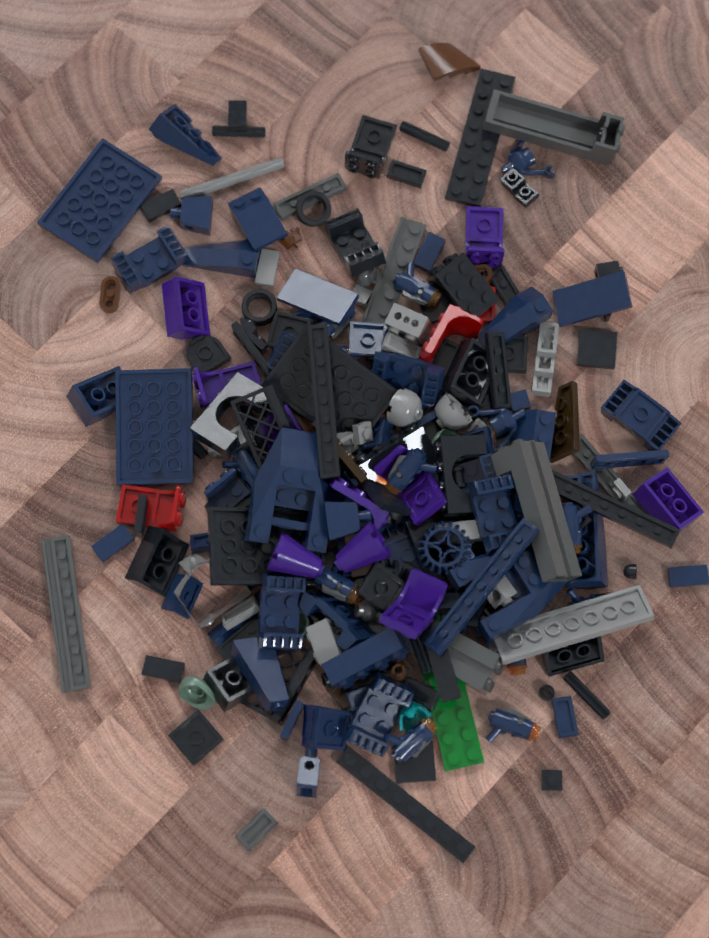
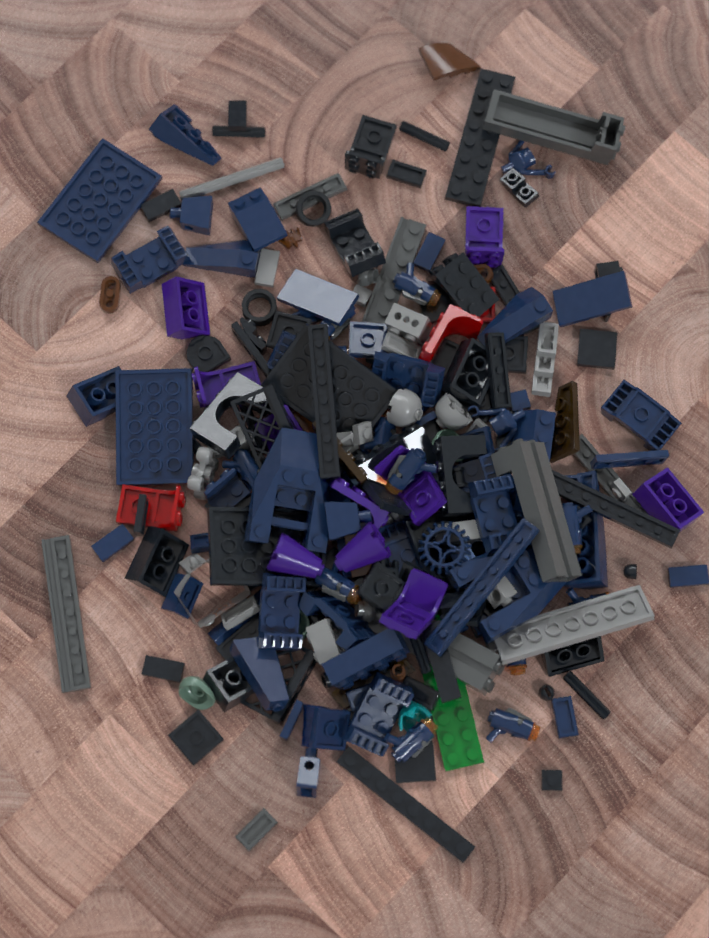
none -> light grey gear [187,447,219,500]

